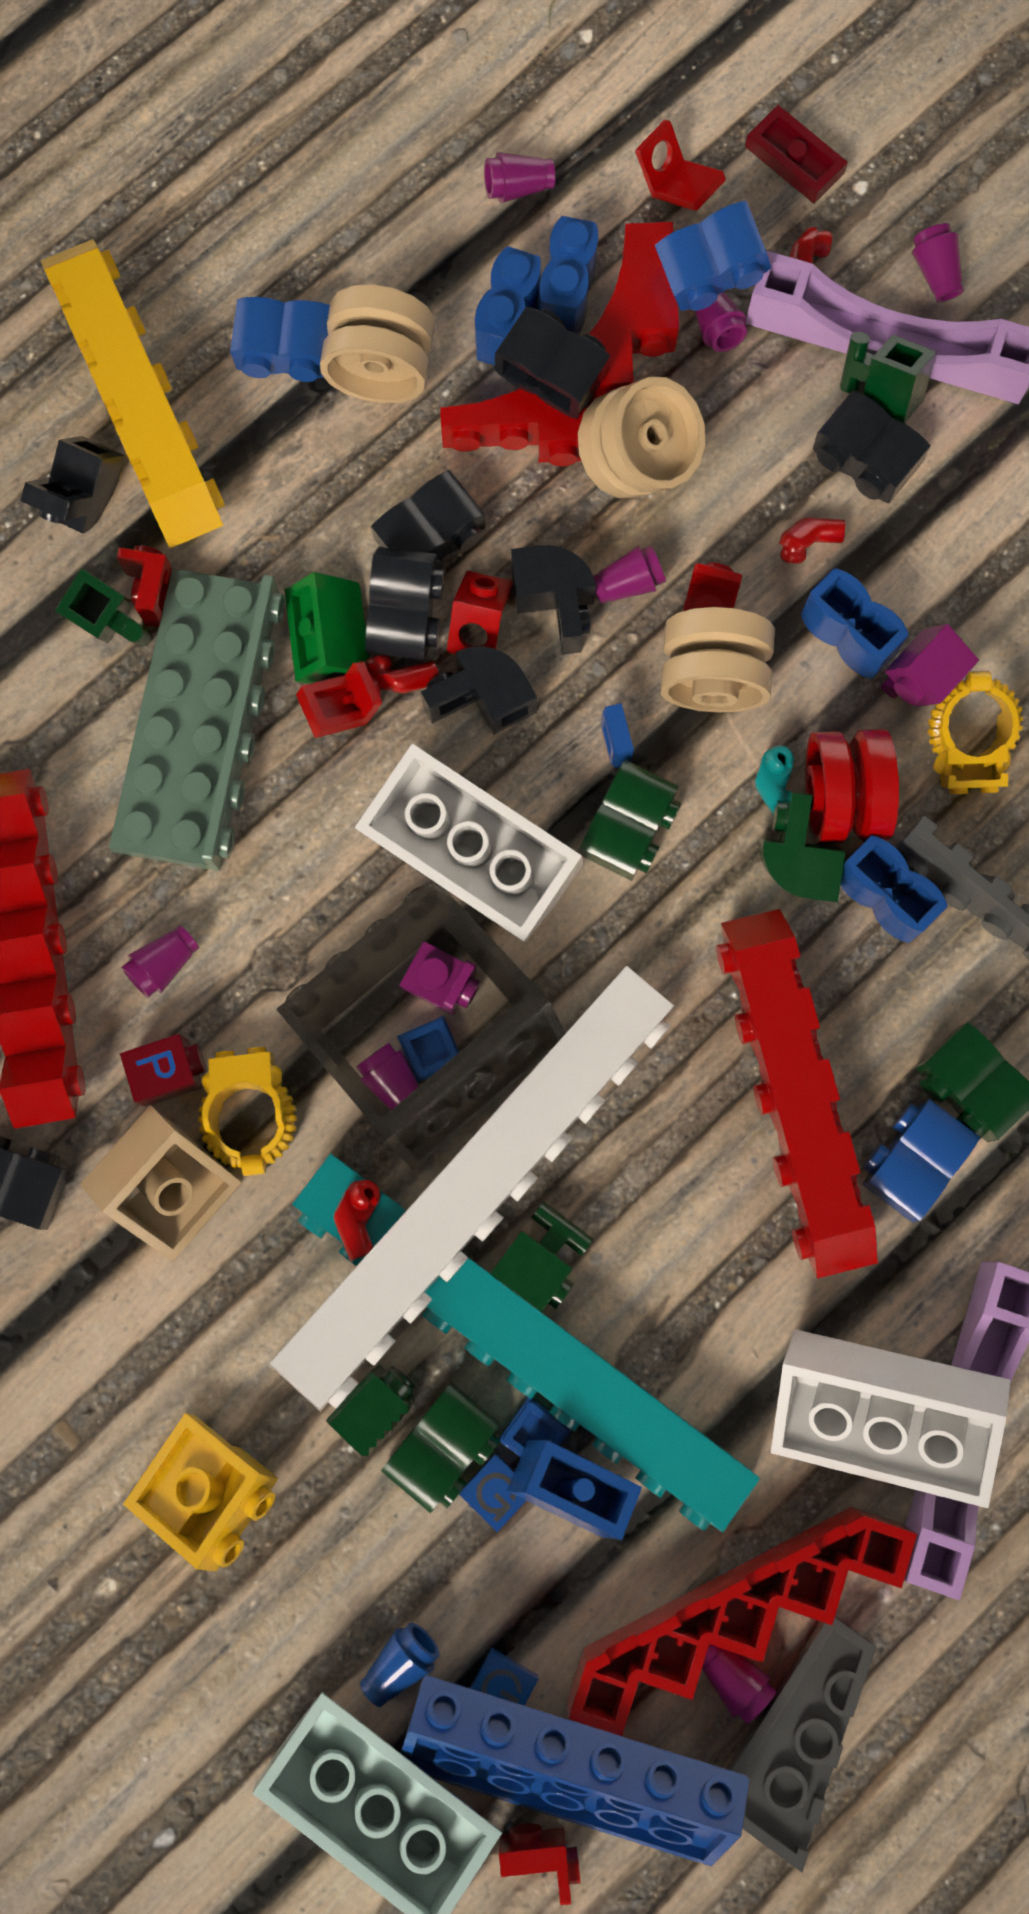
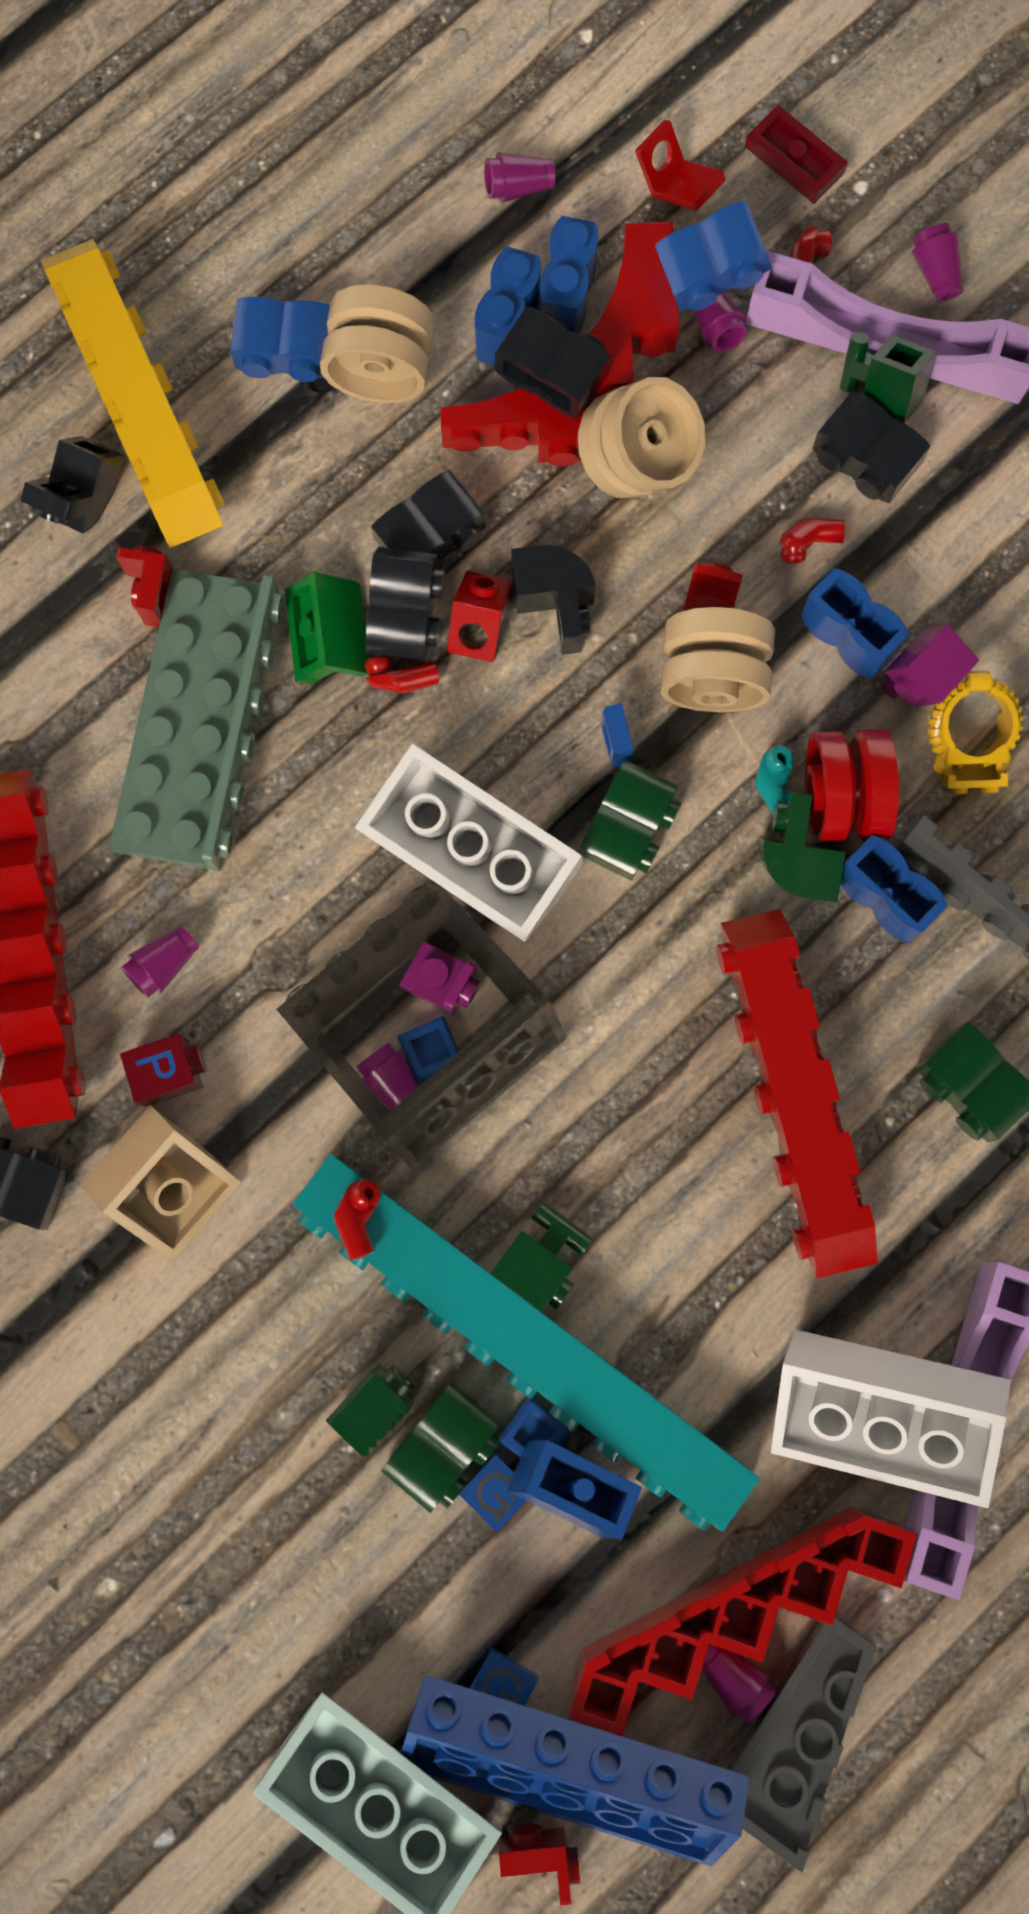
dark green brick [54,568,152,647] -> none
yellow plate [123,1413,279,1571] -> none
yellow piece [198,1047,297,1176] -> none
white brick [270,966,674,1412] -> none
red bracket [296,661,382,738] -> none
blue cone [360,1623,440,1707] -> none
black brick [421,647,537,735] -> none
magenta cone [593,545,666,604] -> none
blue brick [862,1099,981,1223] -> none

